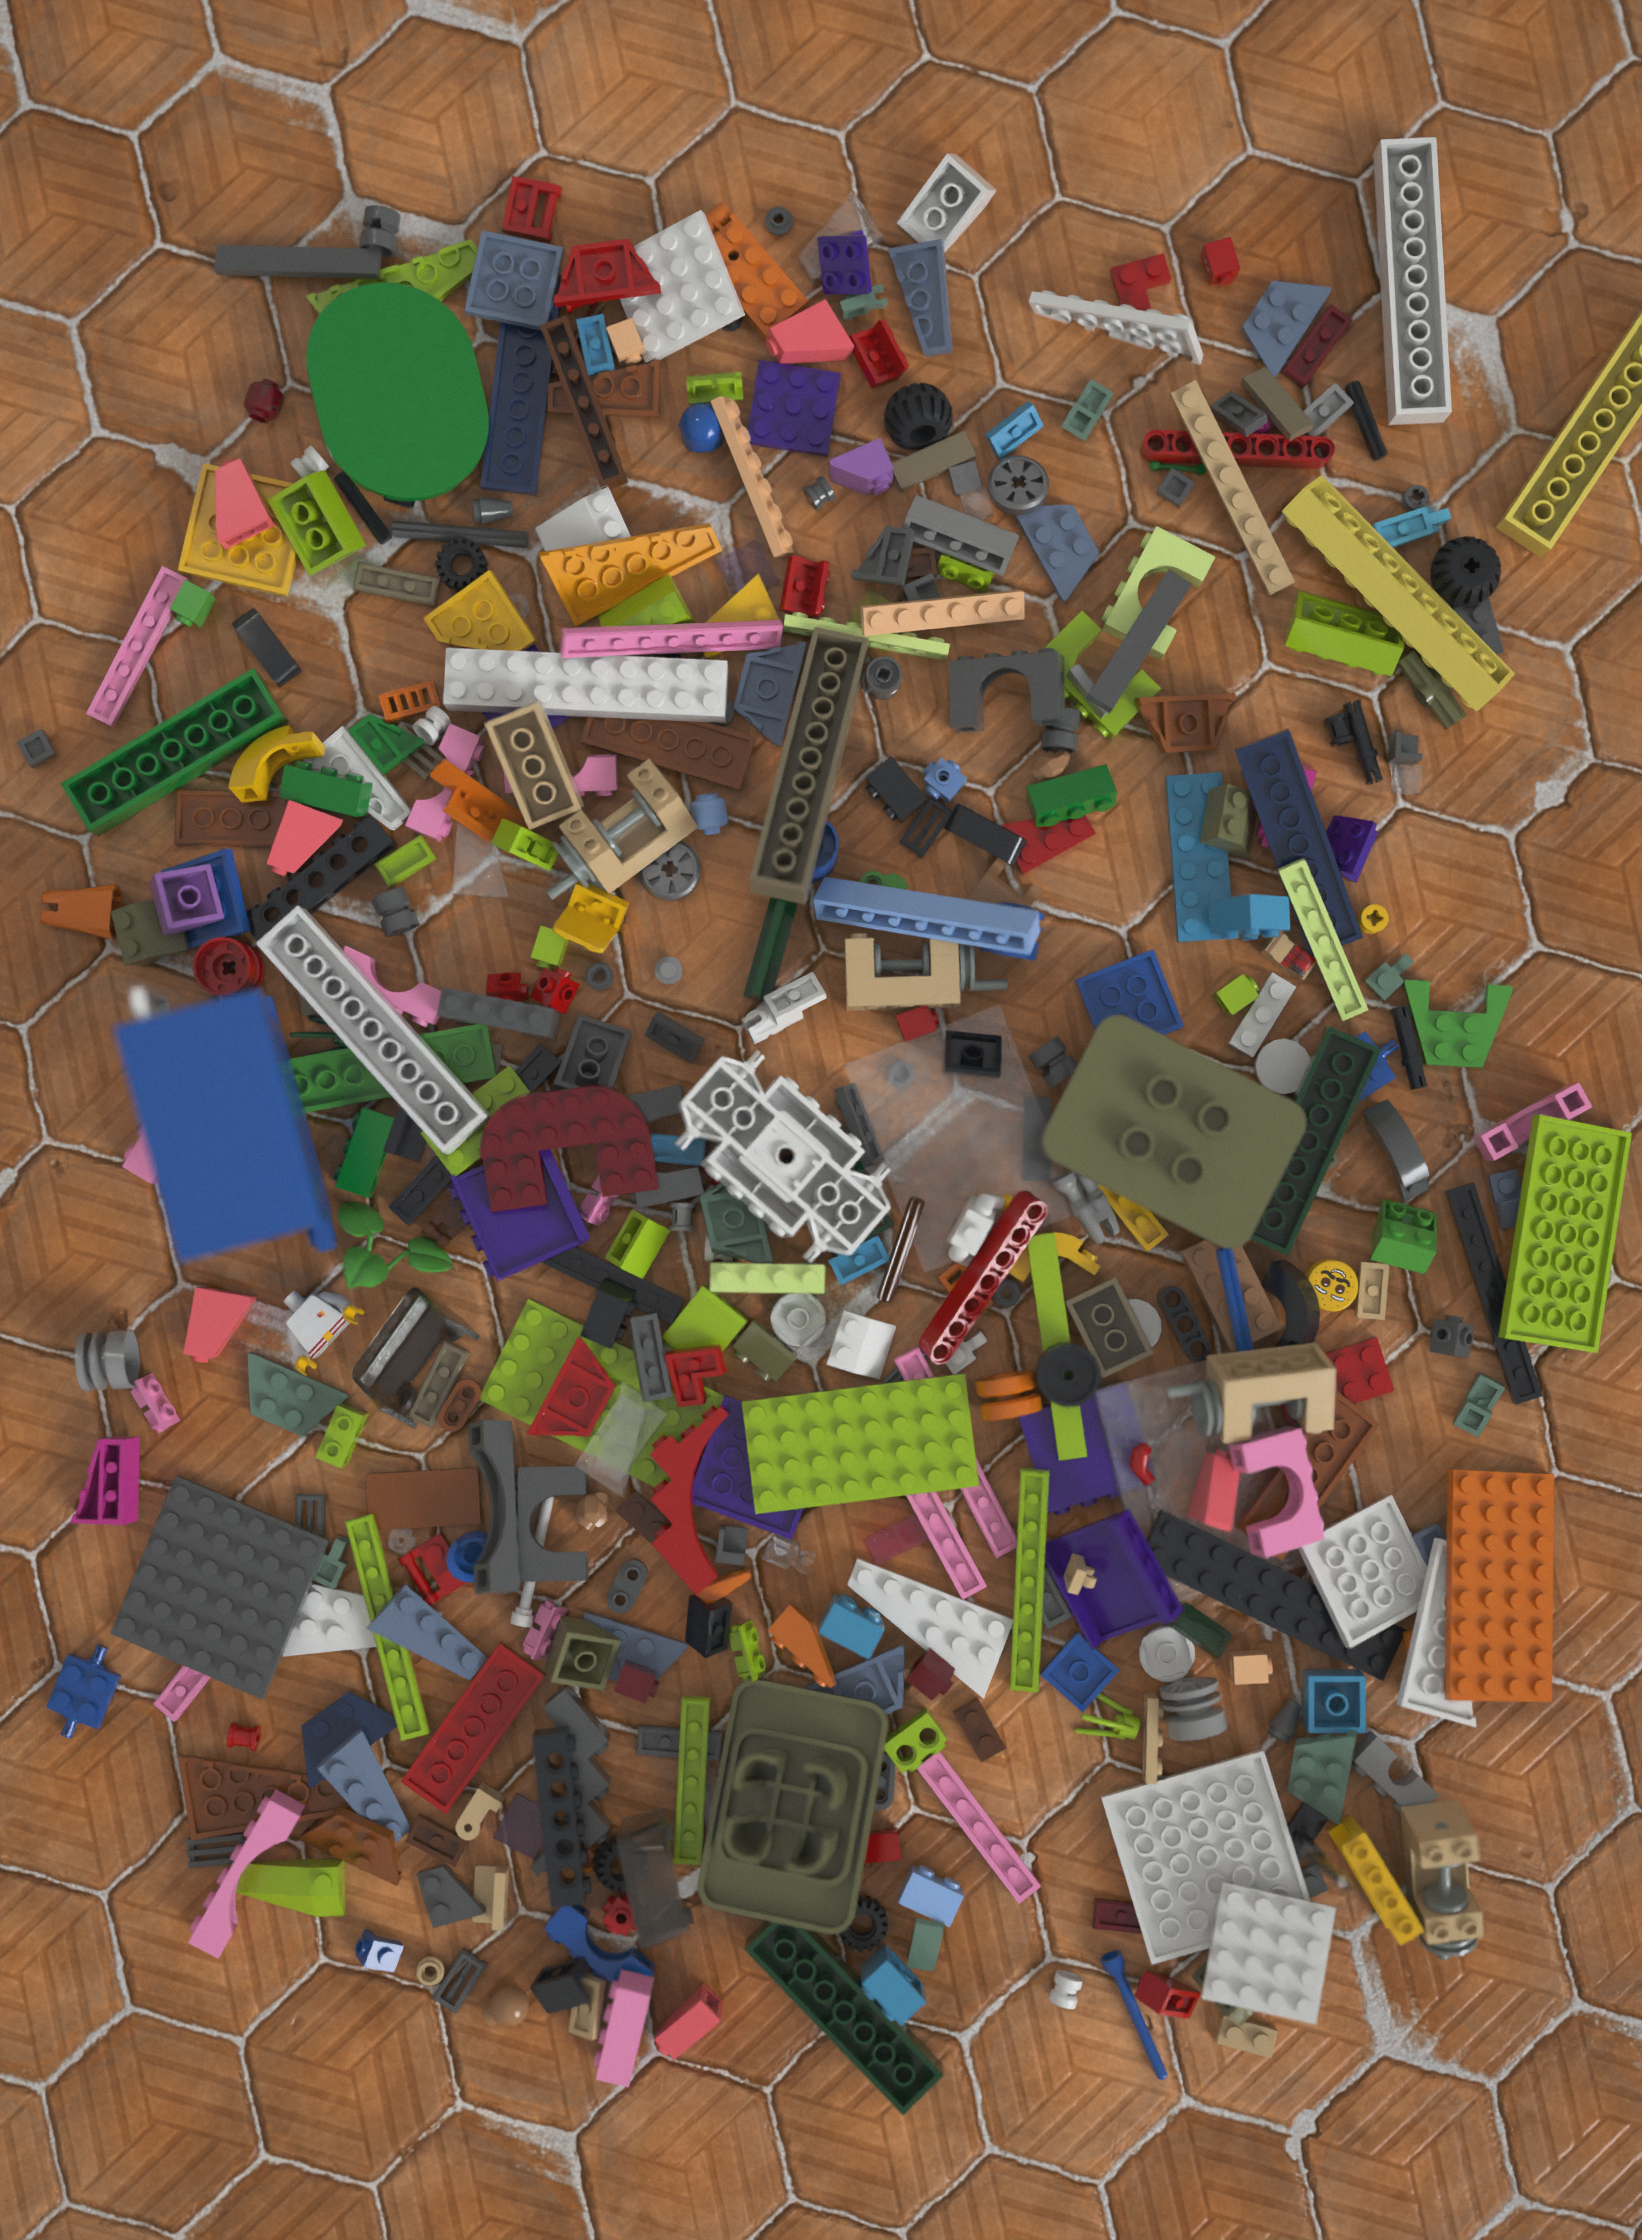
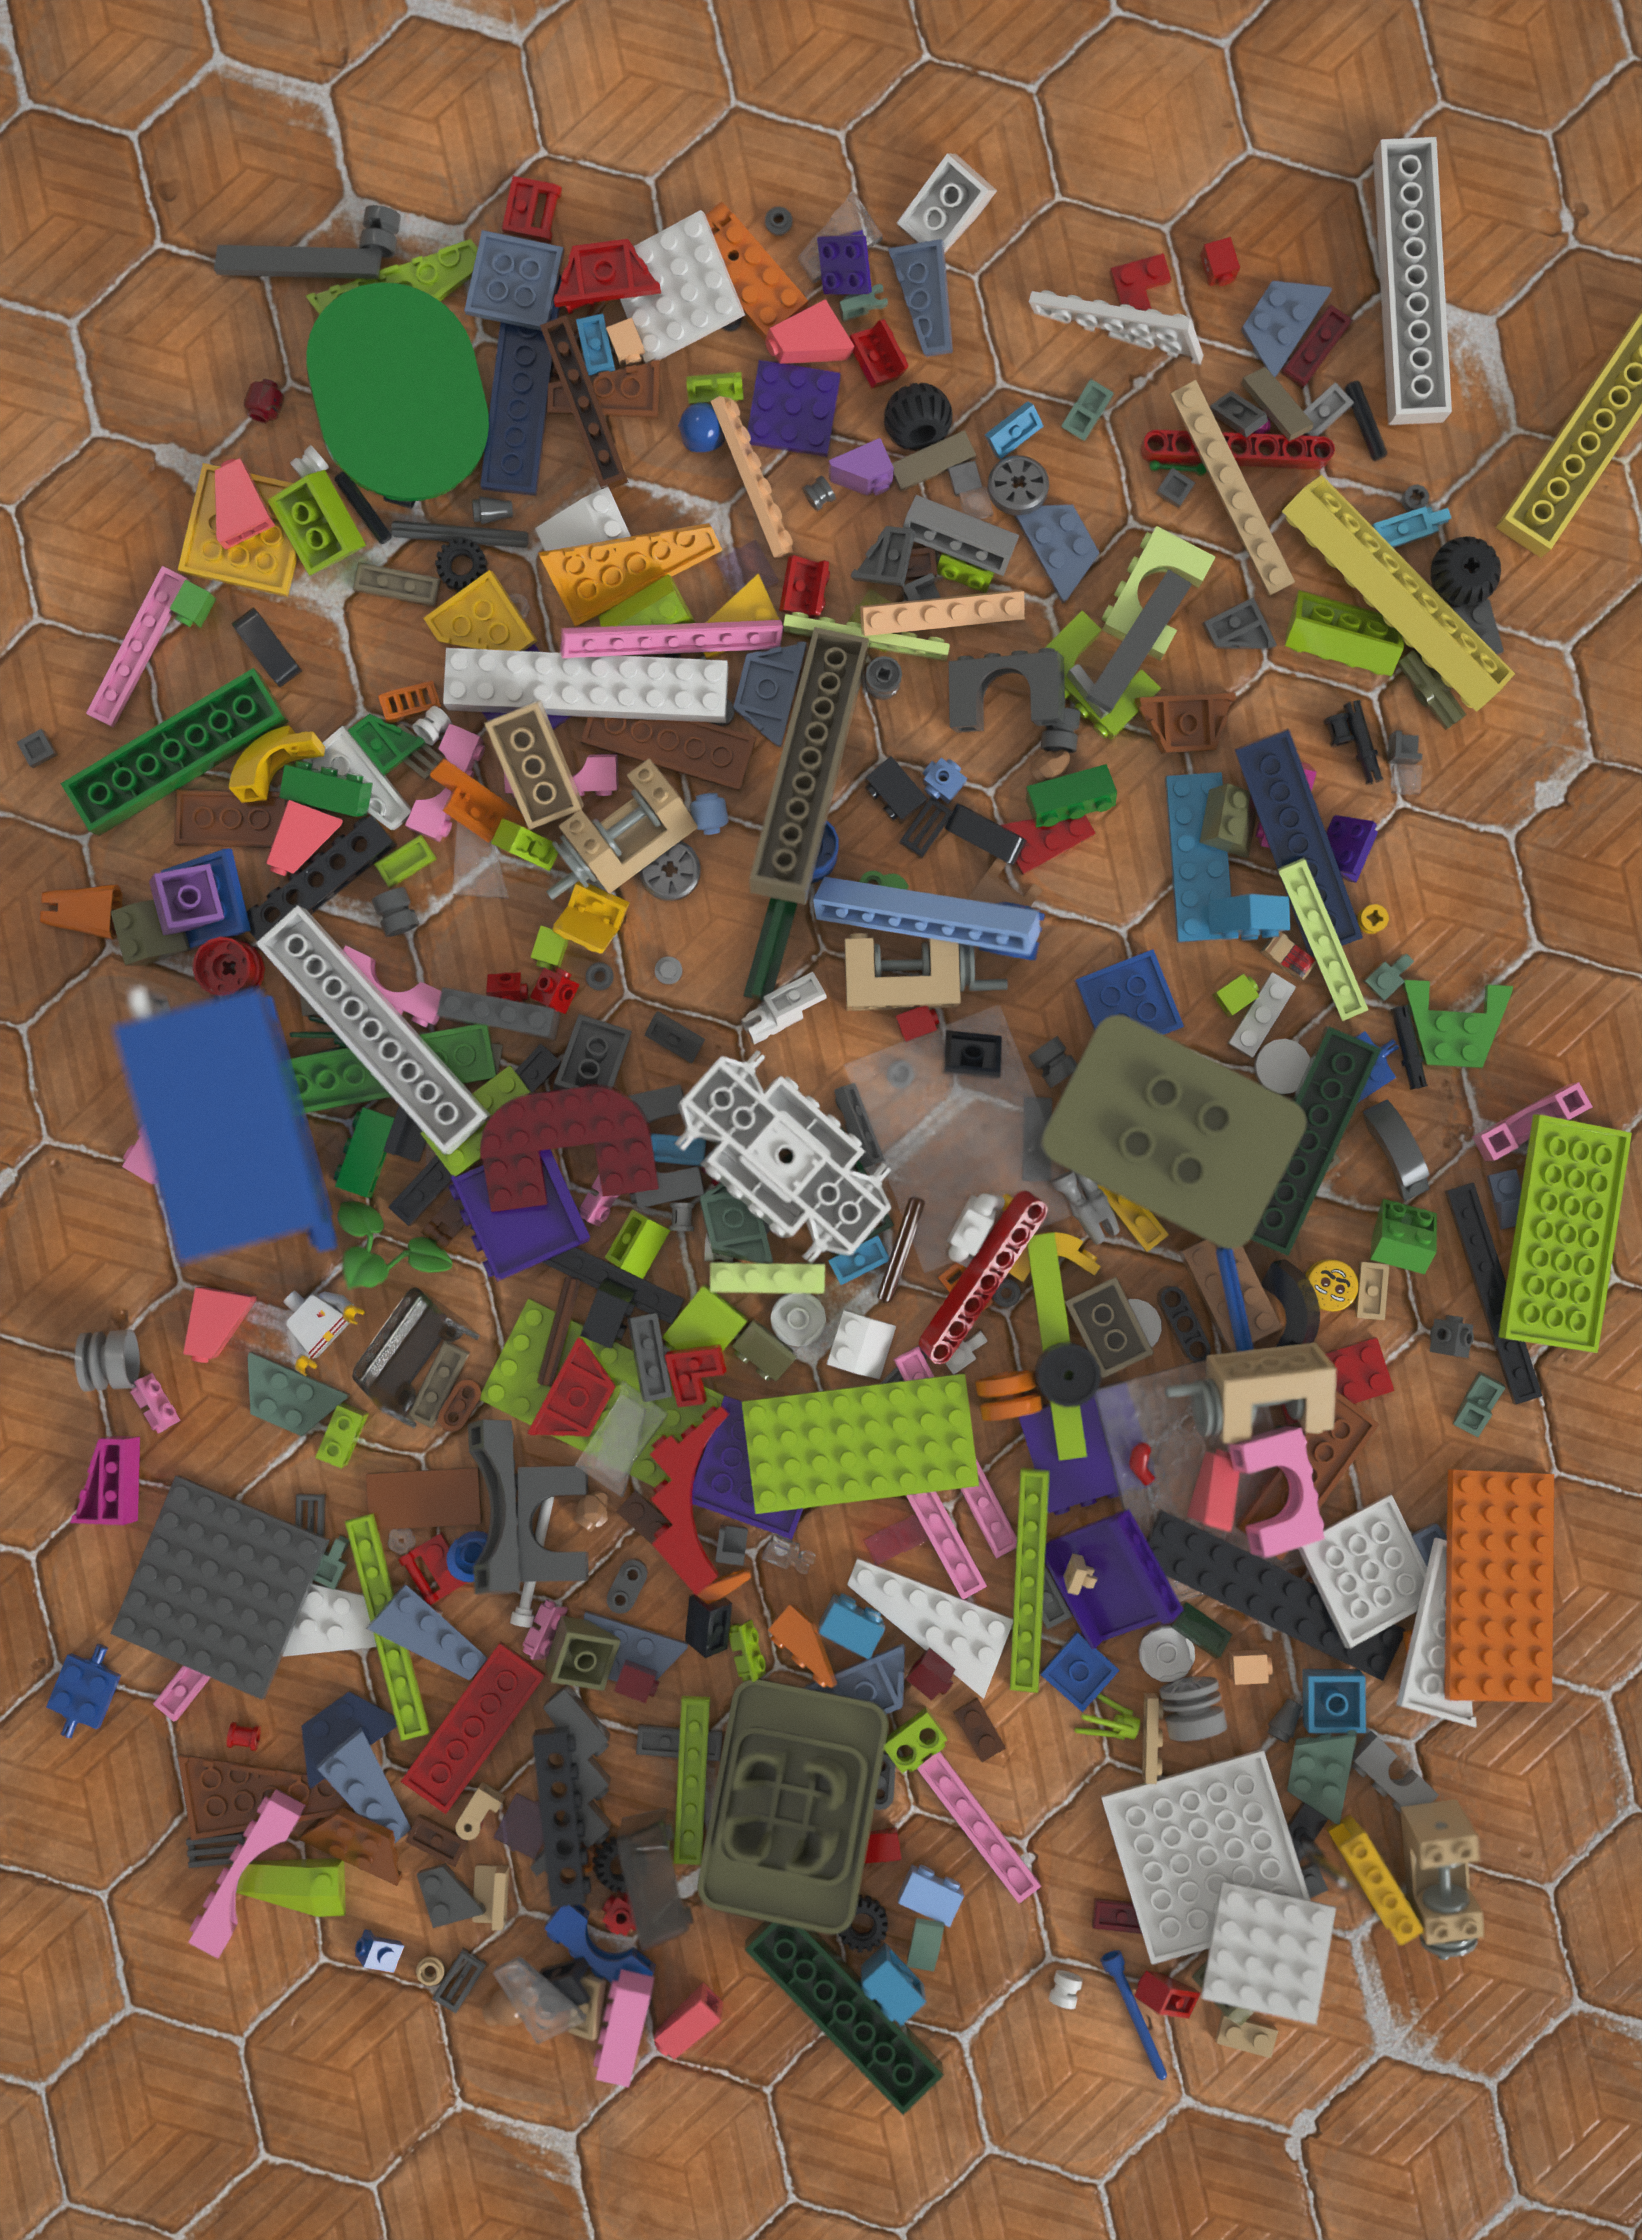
none -> clear wing [493,1956,587,2044]
none -> reddish brown axle [537,1277,581,1386]
none -> dark grey wing [1202,597,1277,649]

